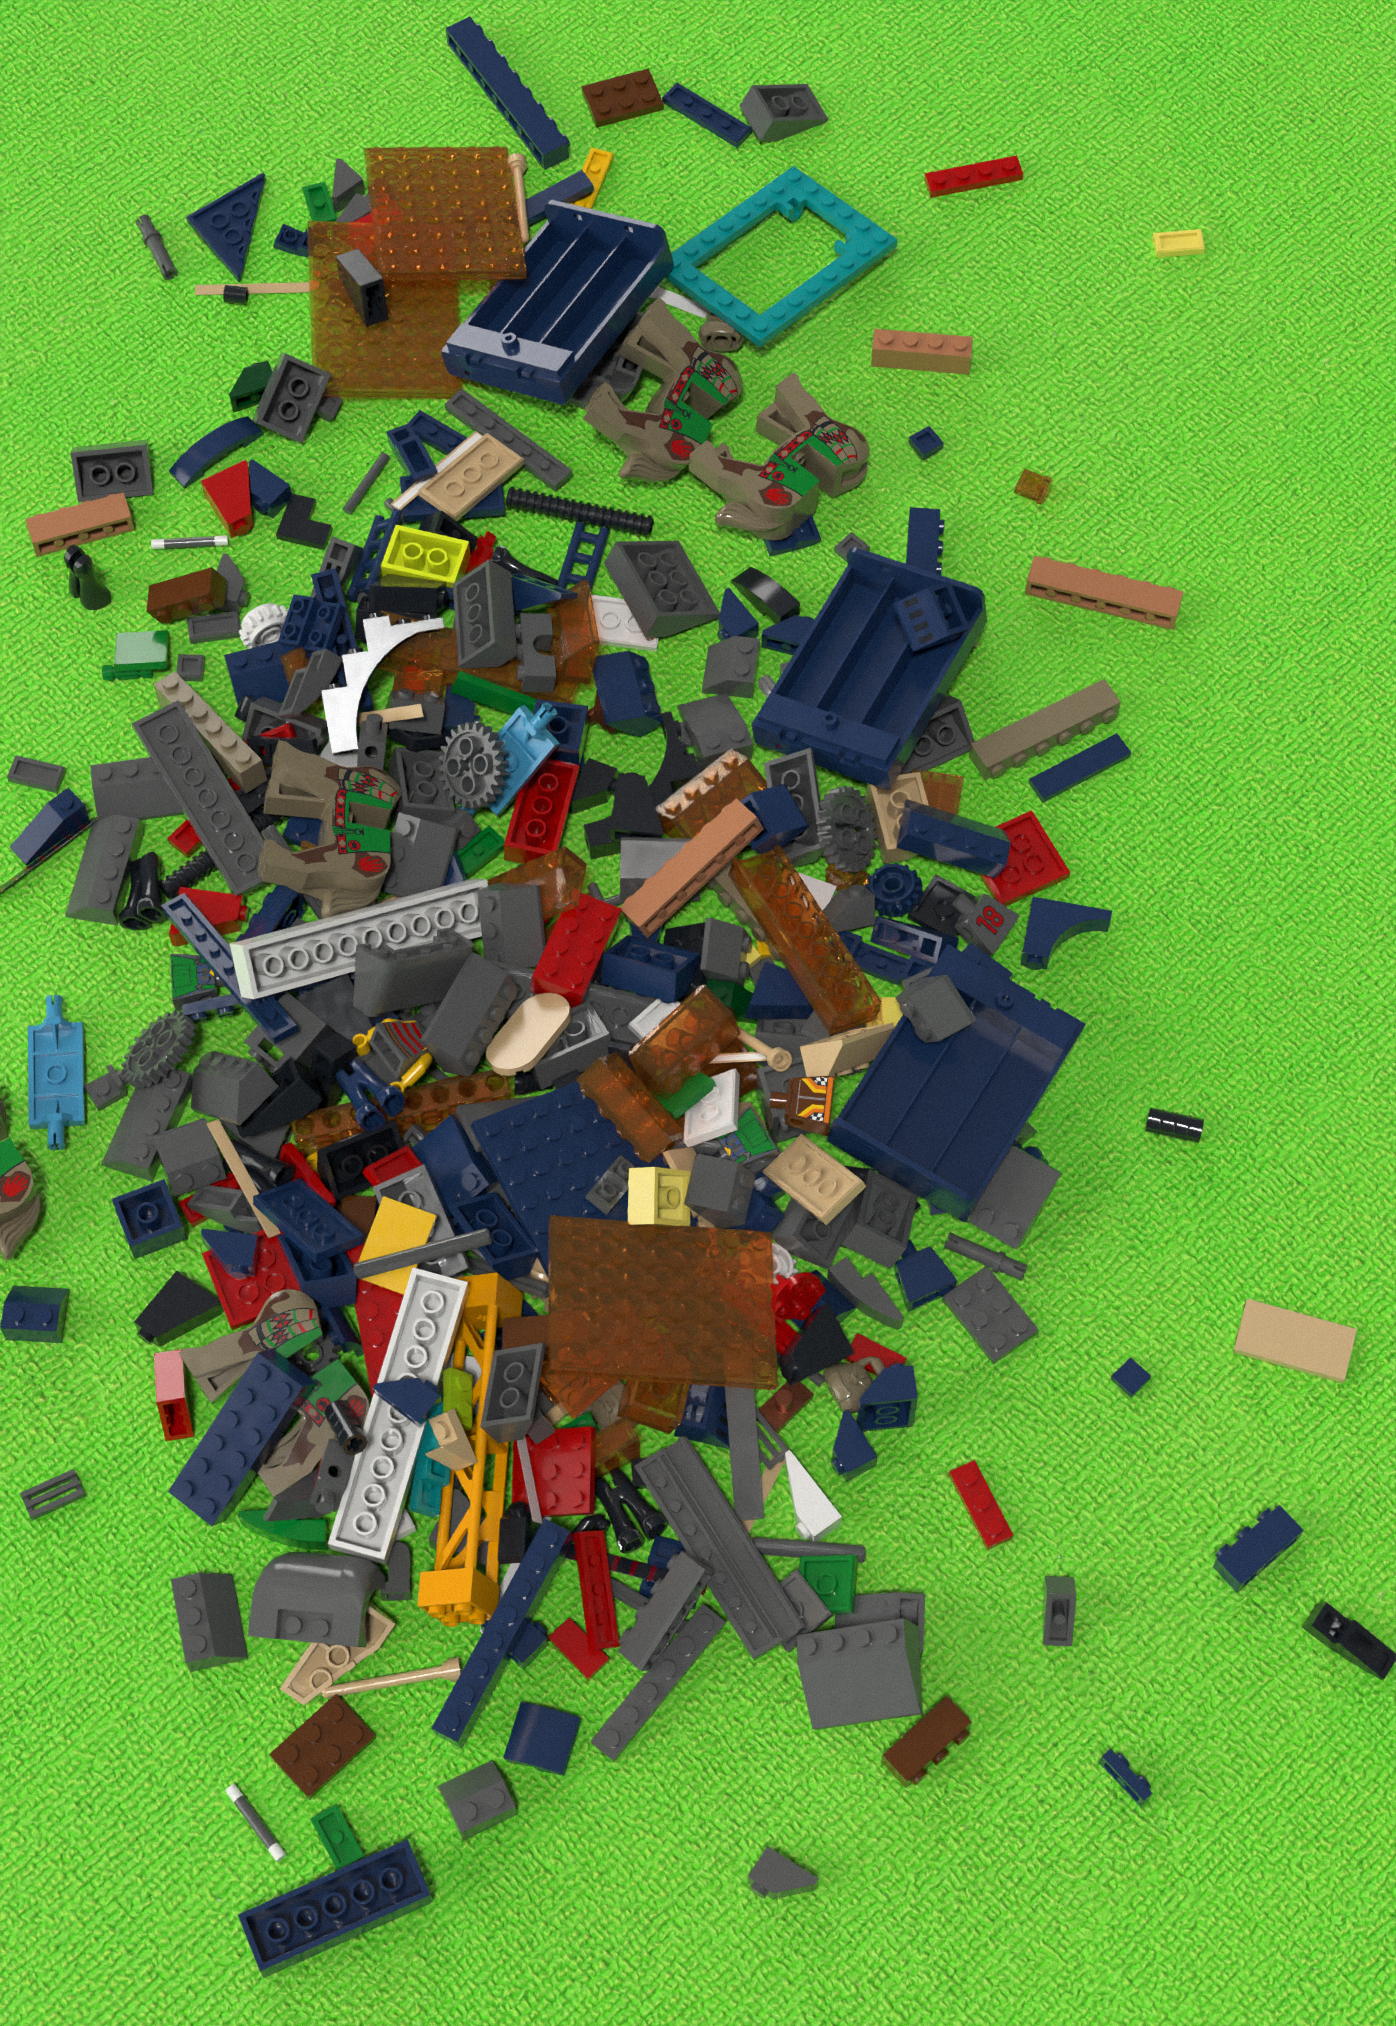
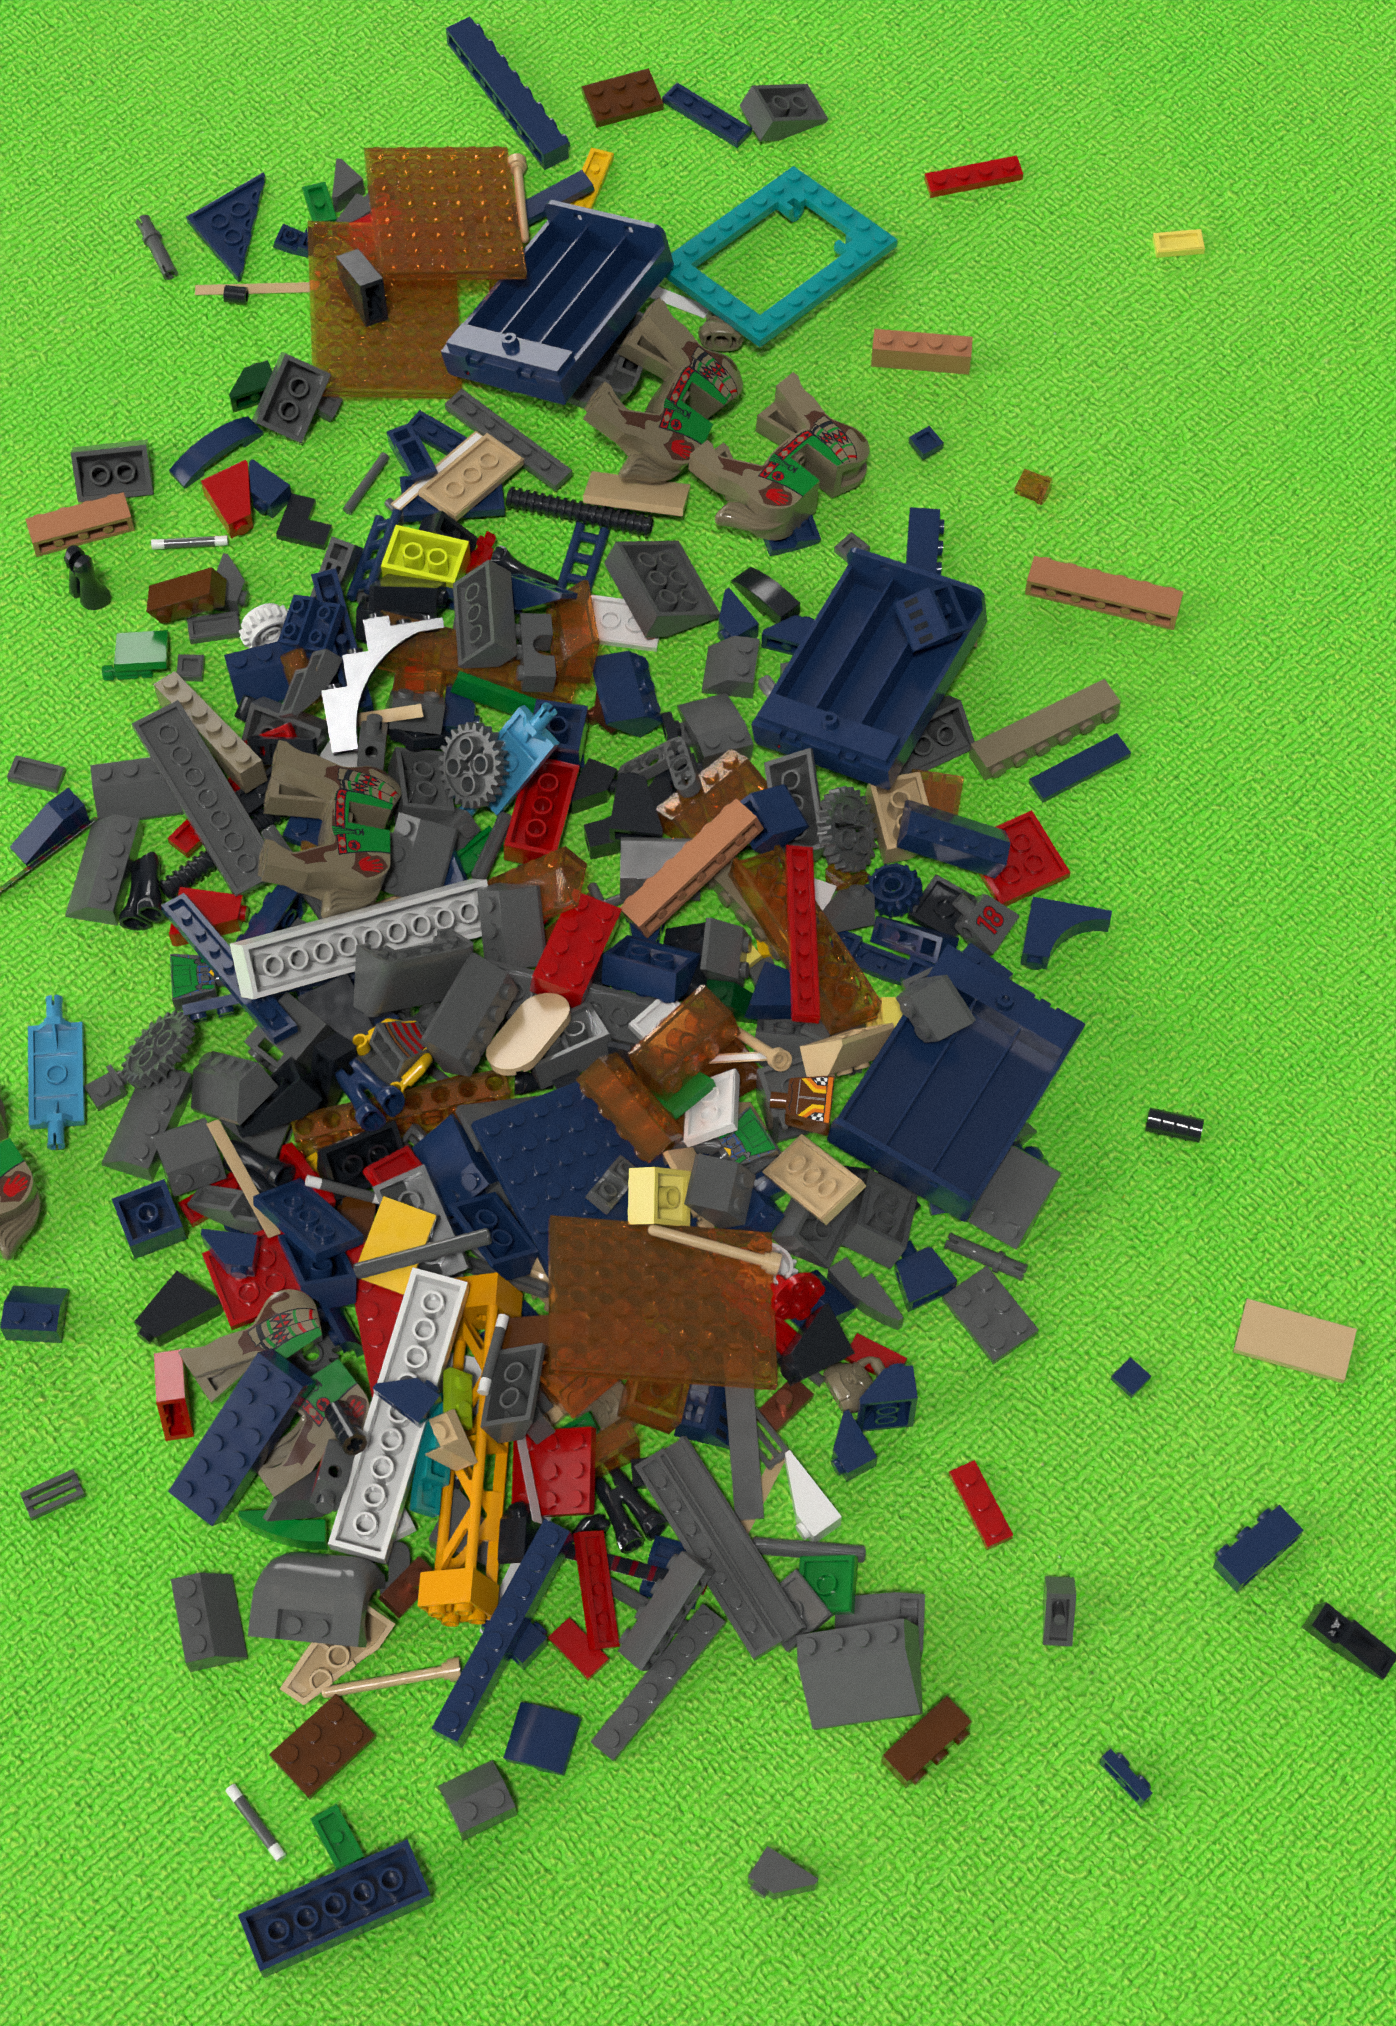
none -> dark grey bar [305,1175,380,1205]
none -> copper tile [378,1556,434,1618]
none -> dark grey axle [471,812,512,879]
none -> dark grey bar [477,1314,509,1396]
none -> tan tile [583,471,691,517]
none -> dark grey beam [618,737,701,798]
none -> tan piece [648,1224,782,1276]
none -> red tile [785,845,821,1024]

